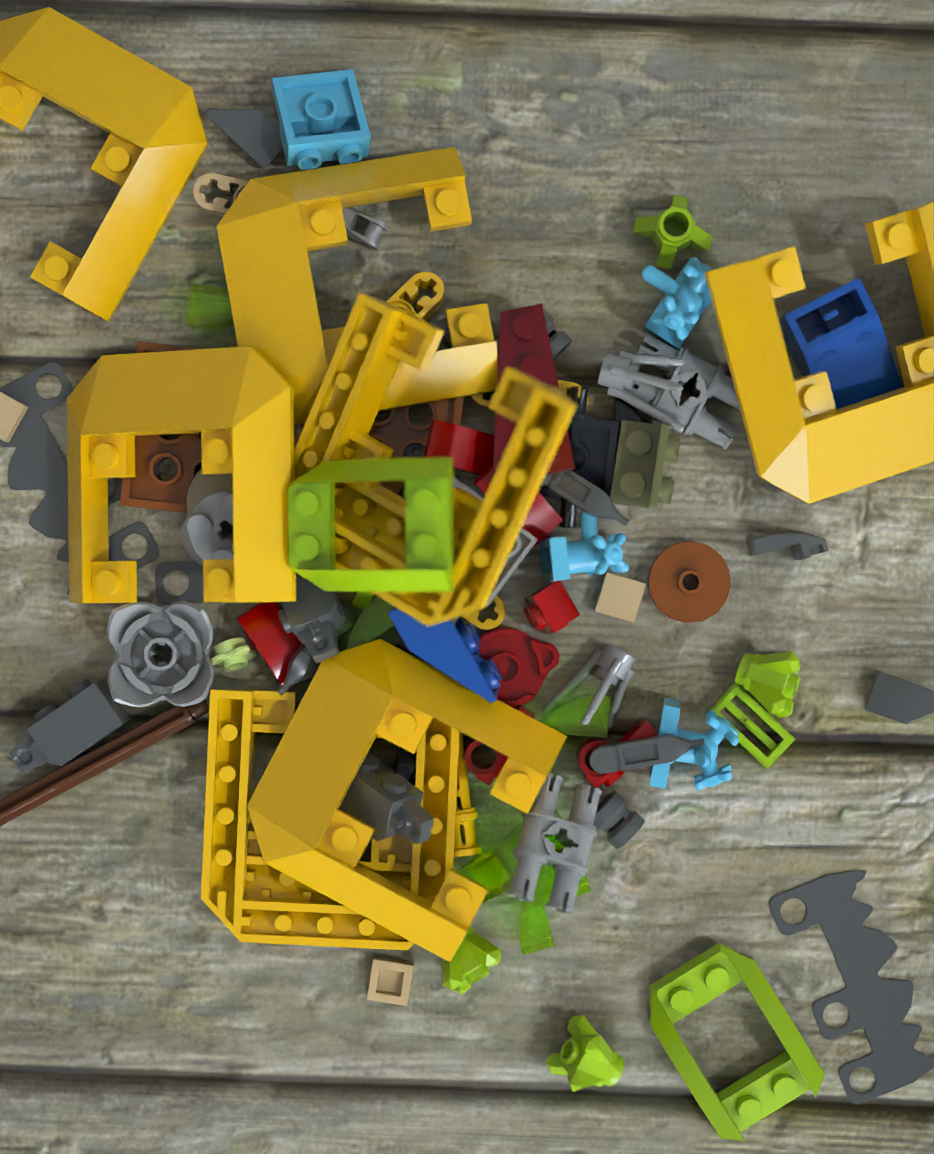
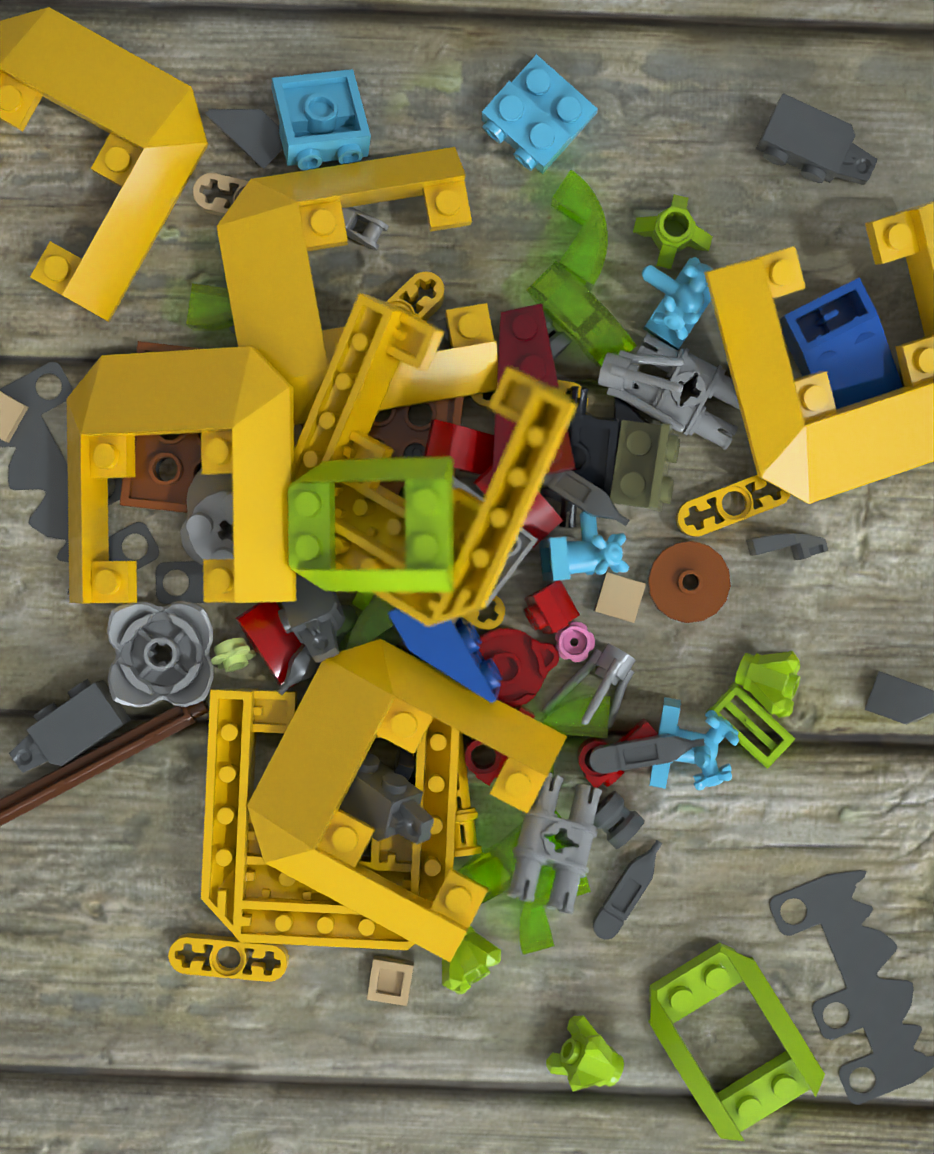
none -> yellow beam [168,933,289,982]
none -> medium azure plate [482,54,598,174]
none -> clear neon green brick [526,261,637,369]
none -> clear neon green brick [551,170,608,291]
none -> bright pink plate [555,622,595,662]
none -> dark grey piece [593,840,663,940]
none -> yellow beam [676,475,791,537]
none -> dark grey hinge [756,93,878,185]

